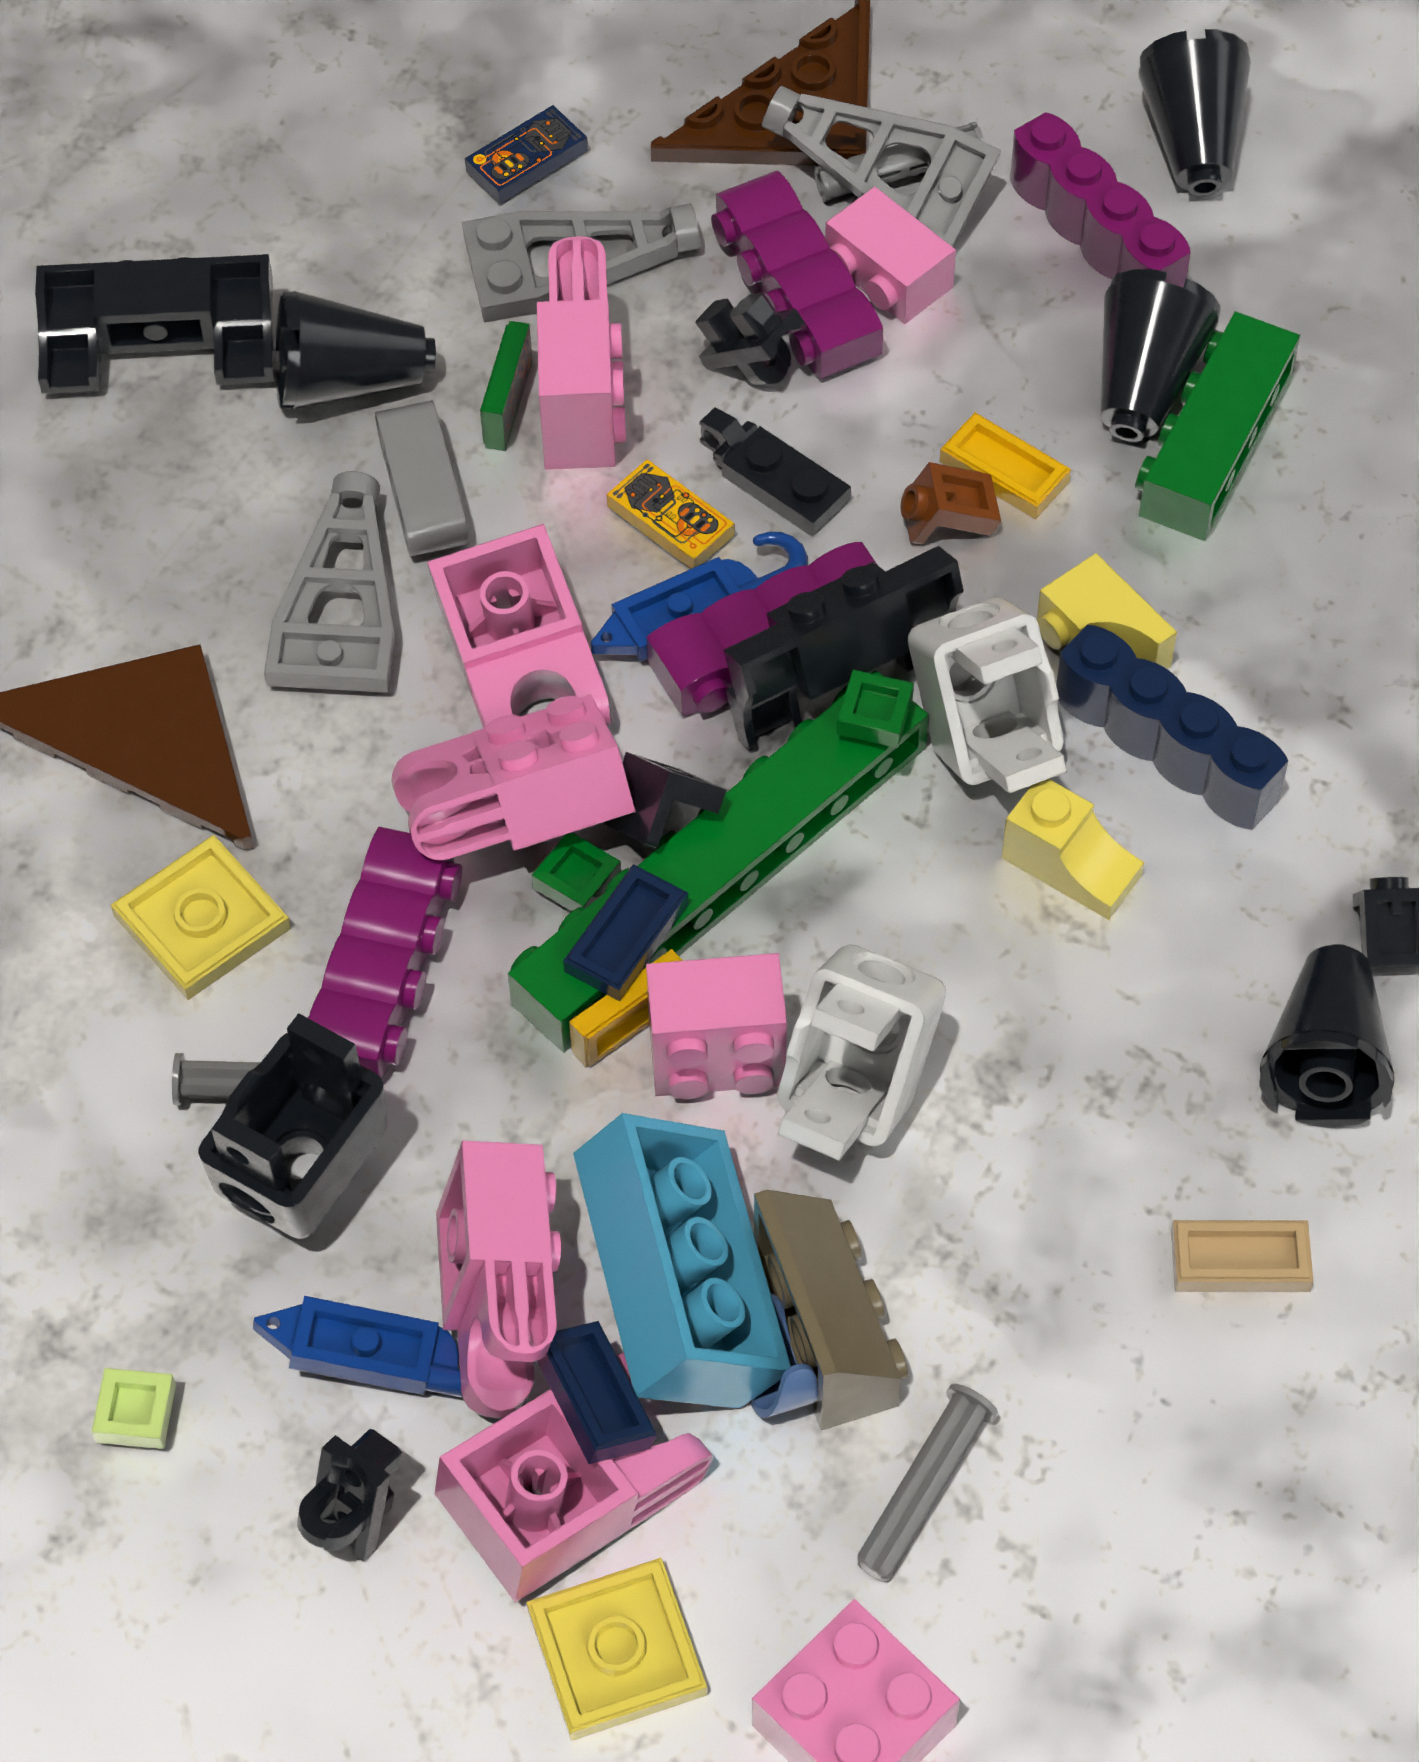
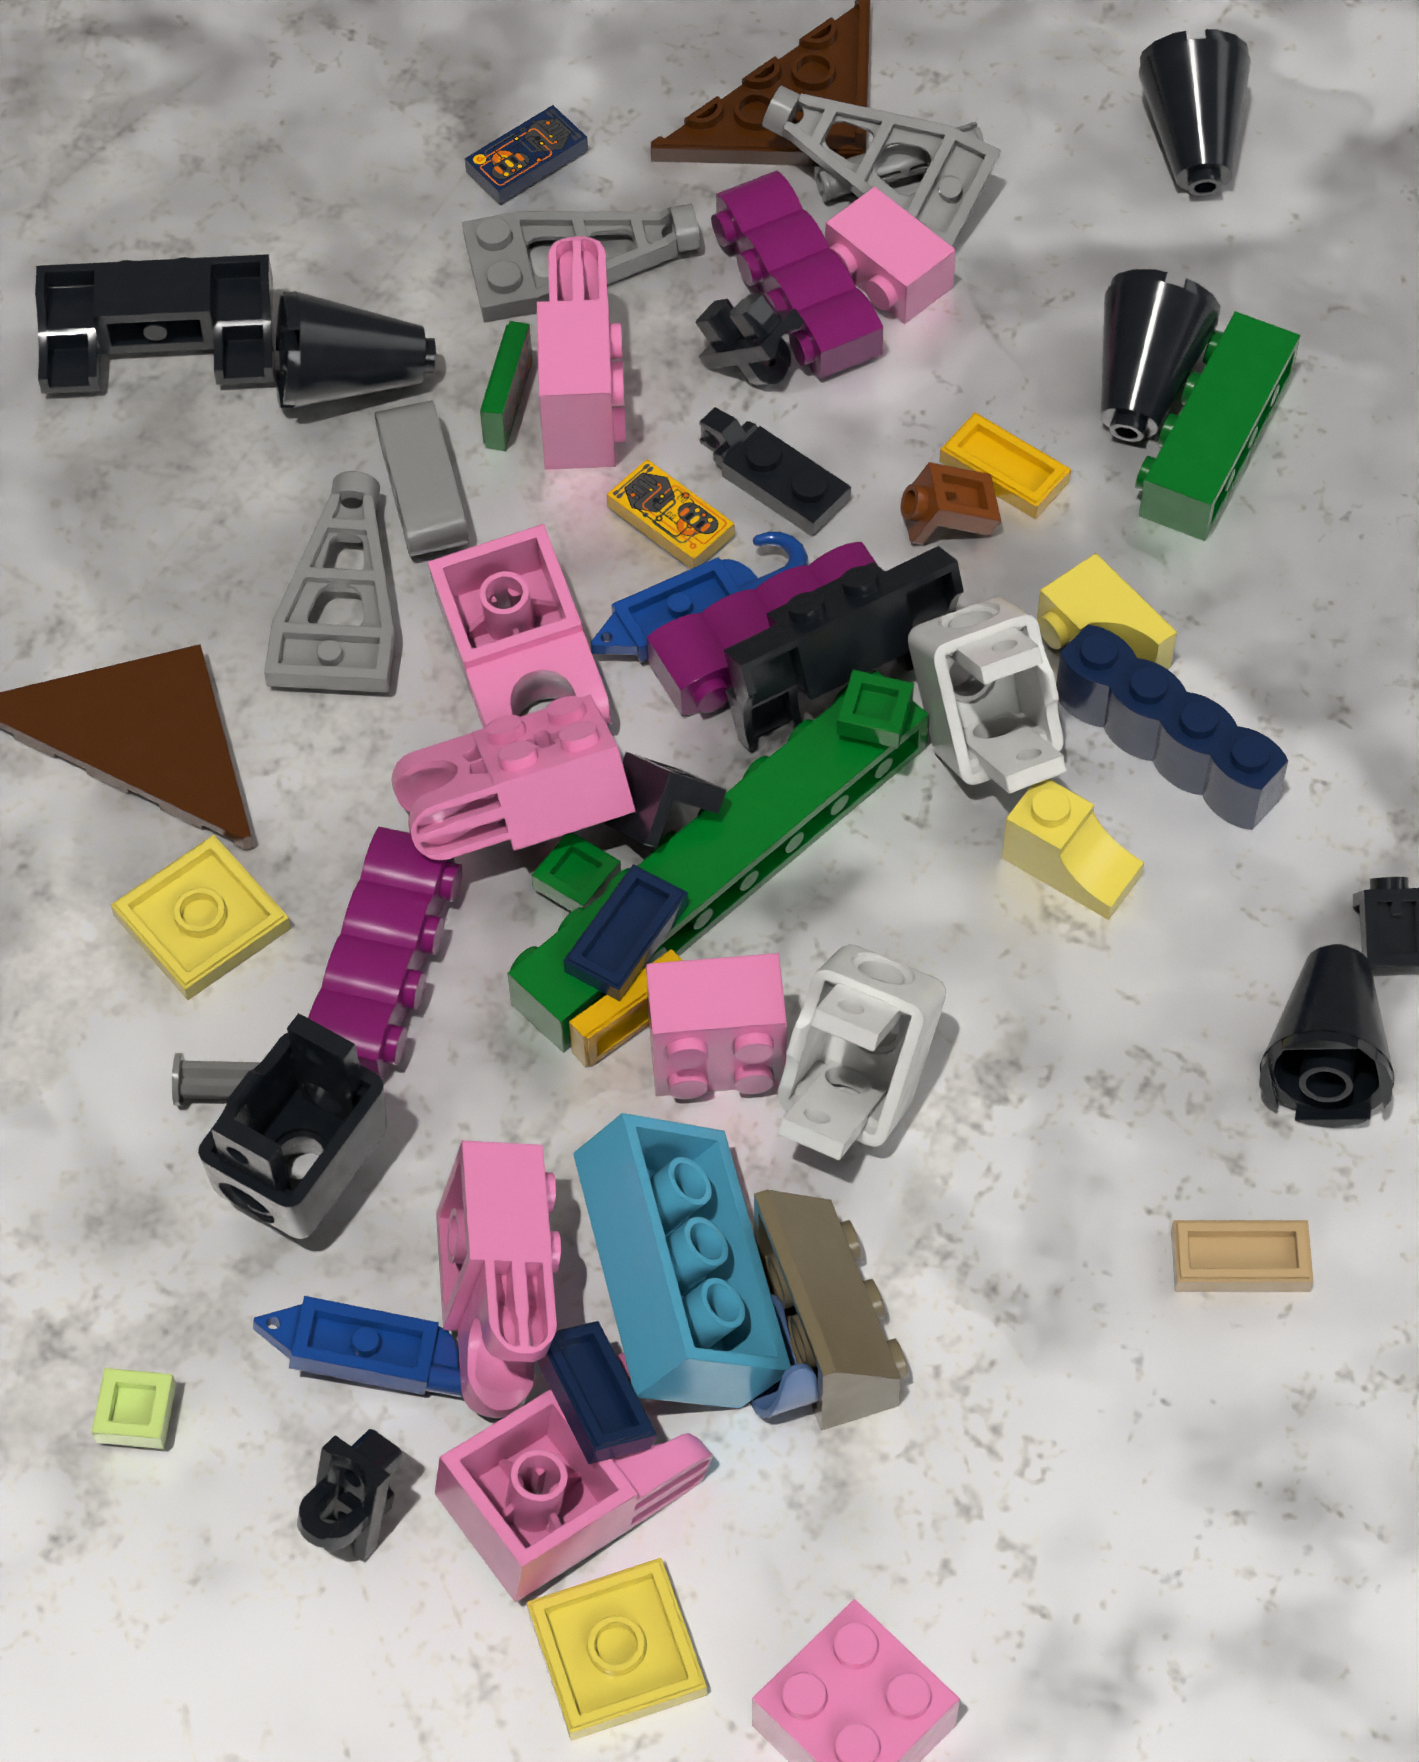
light grey axle [857,1384,998,1581] -> none
magenta brick [1010,112,1191,288] -> none

